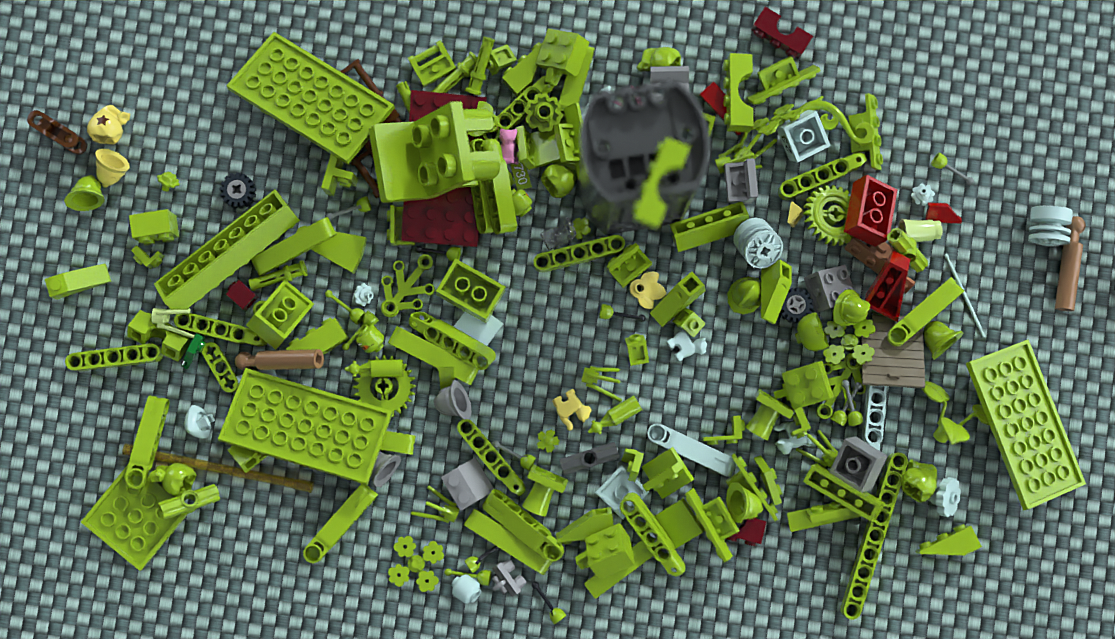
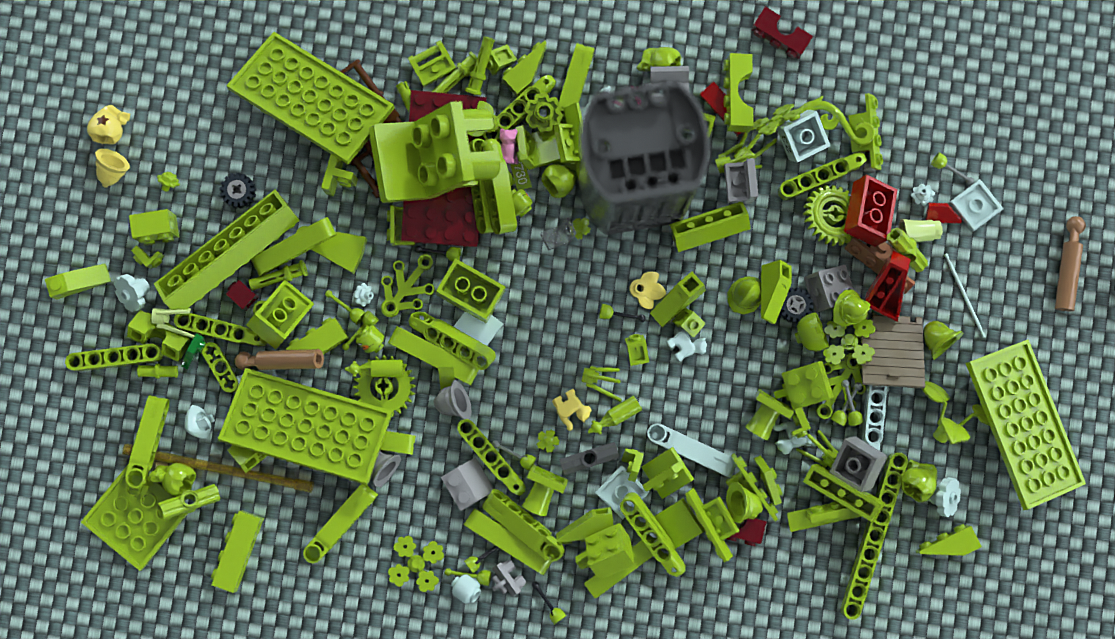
reddish brown piece [27,110,88,155] -> none
lime piece [64,175,105,211] -> none
hinge [326,196,372,220] -> none
lime plant [411,486,460,523] -> none
lime beam [533,235,625,273] -> none
lime hinge [536,28,590,86] -> none
lime bracket [607,243,652,288] -> none
lime arch [632,137,690,229] -> none
lime bracket [702,415,745,445] -> none
light aqua wheel [734,218,783,268] -> none
lime bracket [747,56,821,105] -> none
light yellow slope [787,201,804,228] -> none
lime piece [887,277,964,347] -> none
light aqua wheel [1028,206,1073,246] -> none
none -> light aqua plant [114,274,150,312]
none -> lime pin [137,364,178,379]
none -> lime brick [211,510,264,593]
none -> light aqua tile [949,179,1003,232]

